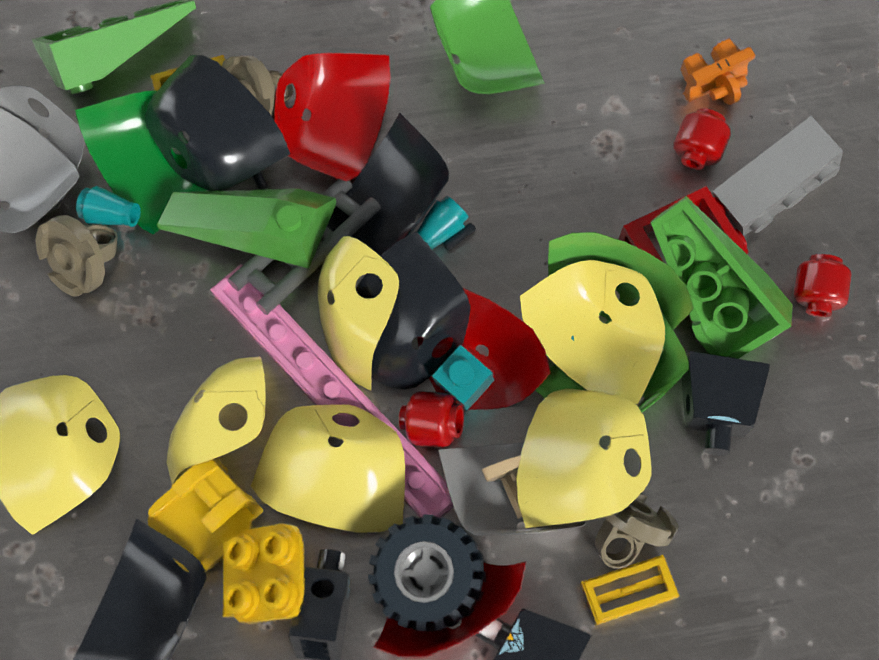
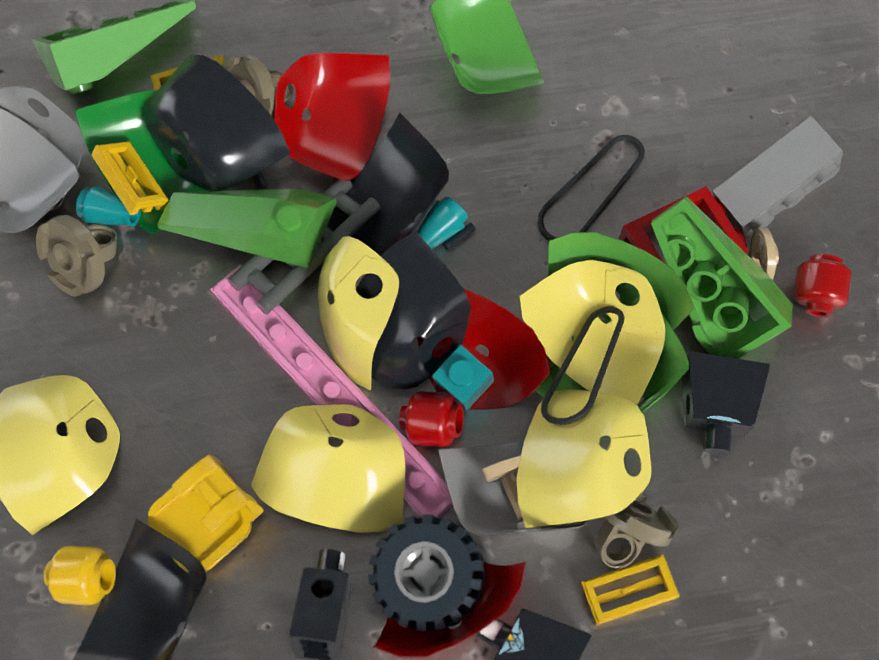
light yellow piece [166,356,266,485] -> none
yellow piece [223,524,304,623] -> none
red head [673,108,731,170] -> none
orange hips [680,38,756,105] -> none
none -> yellow head [44,546,116,605]
none -> yellow tile [91,141,169,215]
none -> black piece [538,135,645,240]
none -> black piece [541,307,625,425]
none -> tan piece [750,227,779,280]

